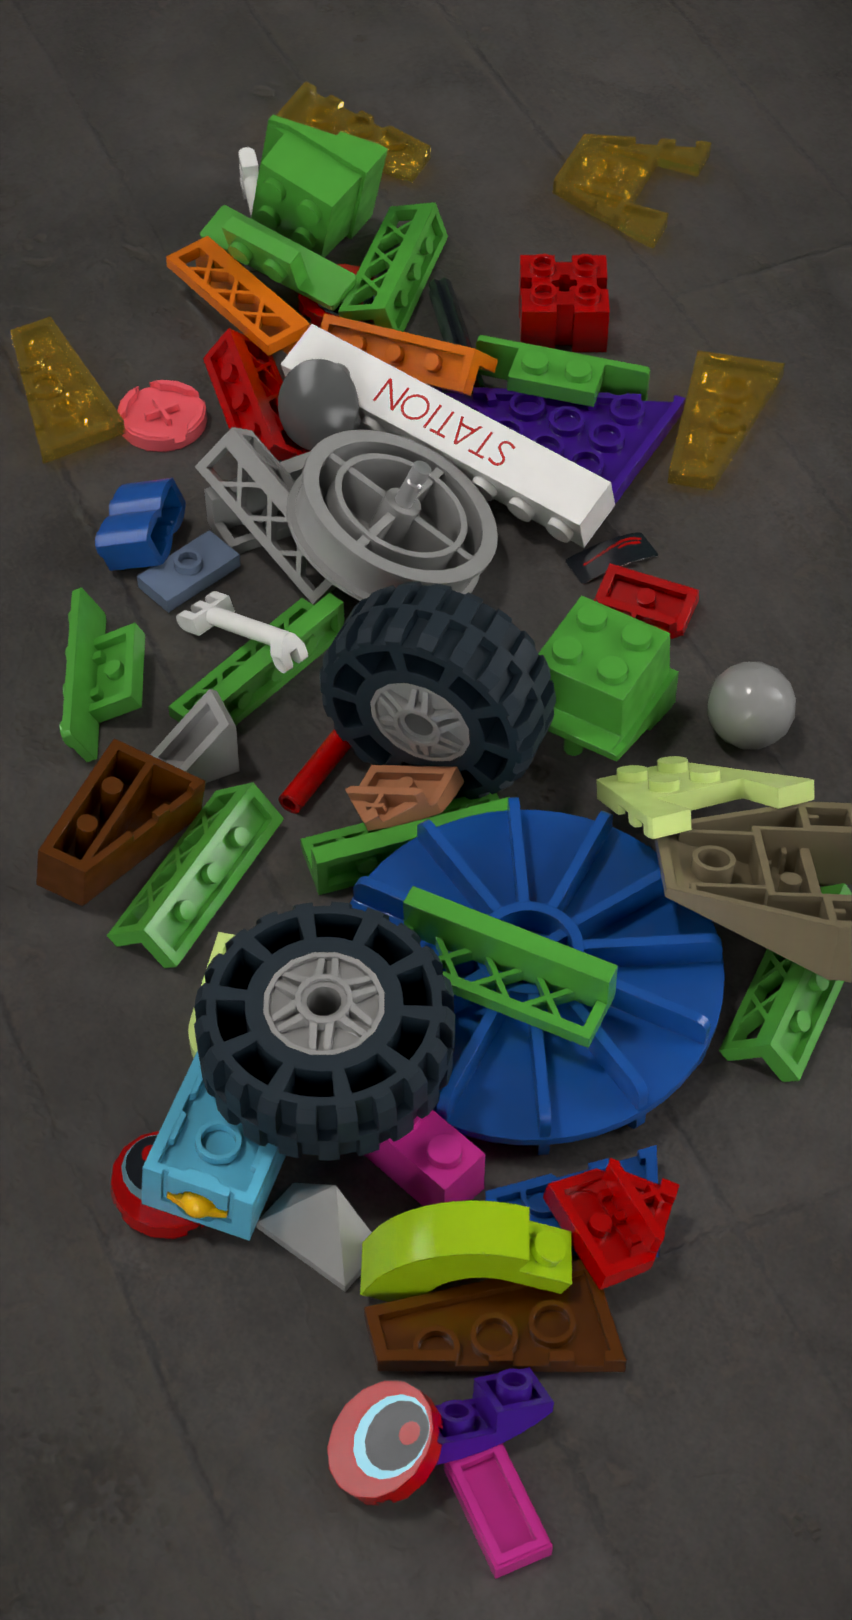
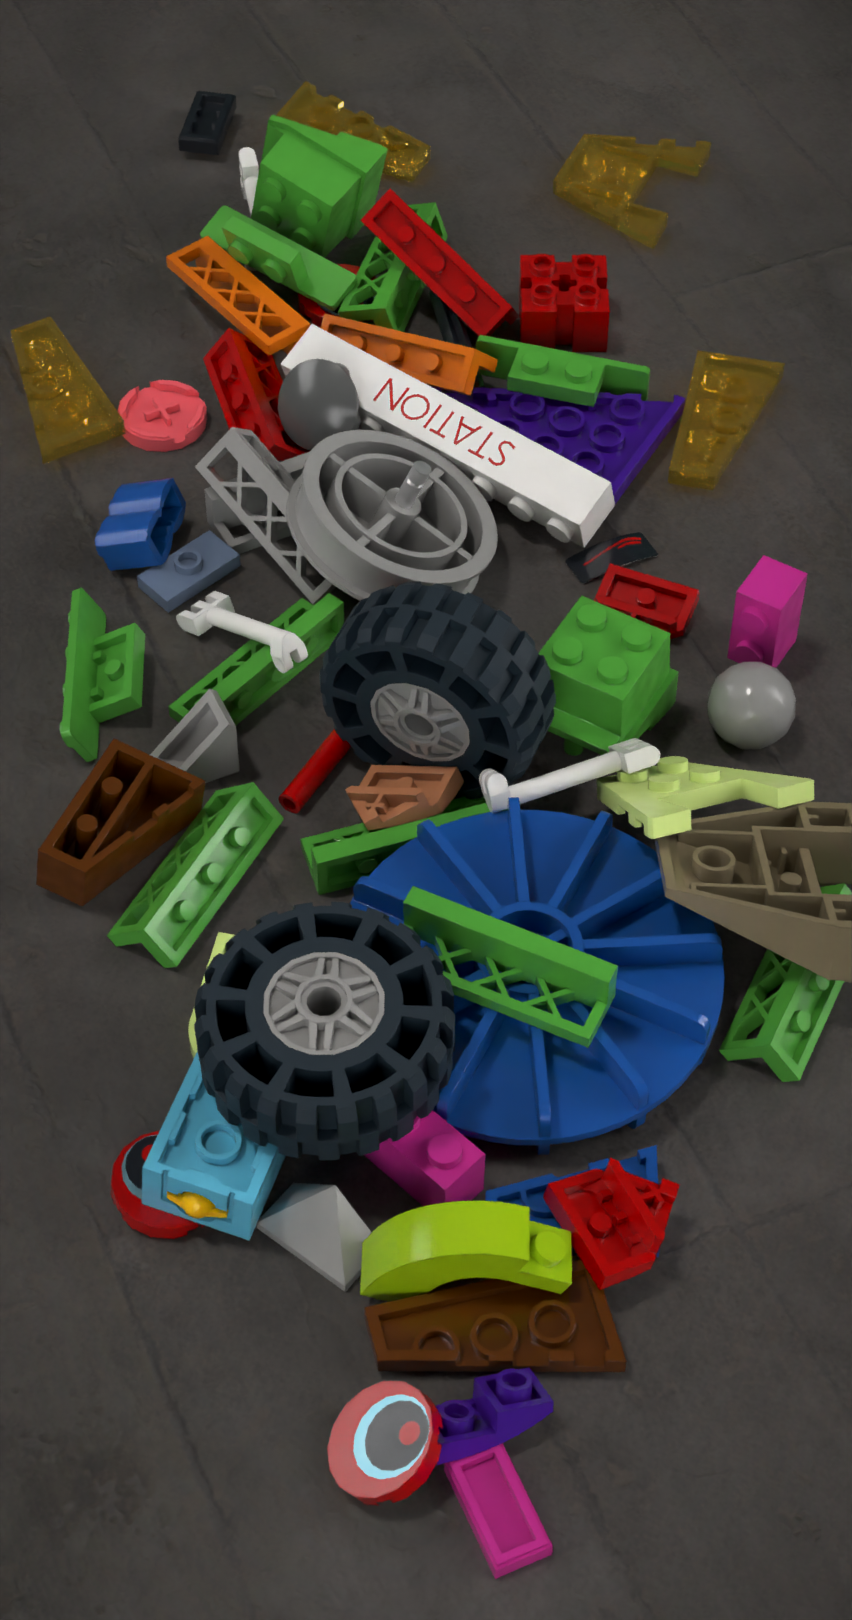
none -> black plate [178,91,237,155]
none -> red fence [360,188,519,336]
none -> white hinge [479,738,660,814]
none -> dark pink brick [727,555,808,668]

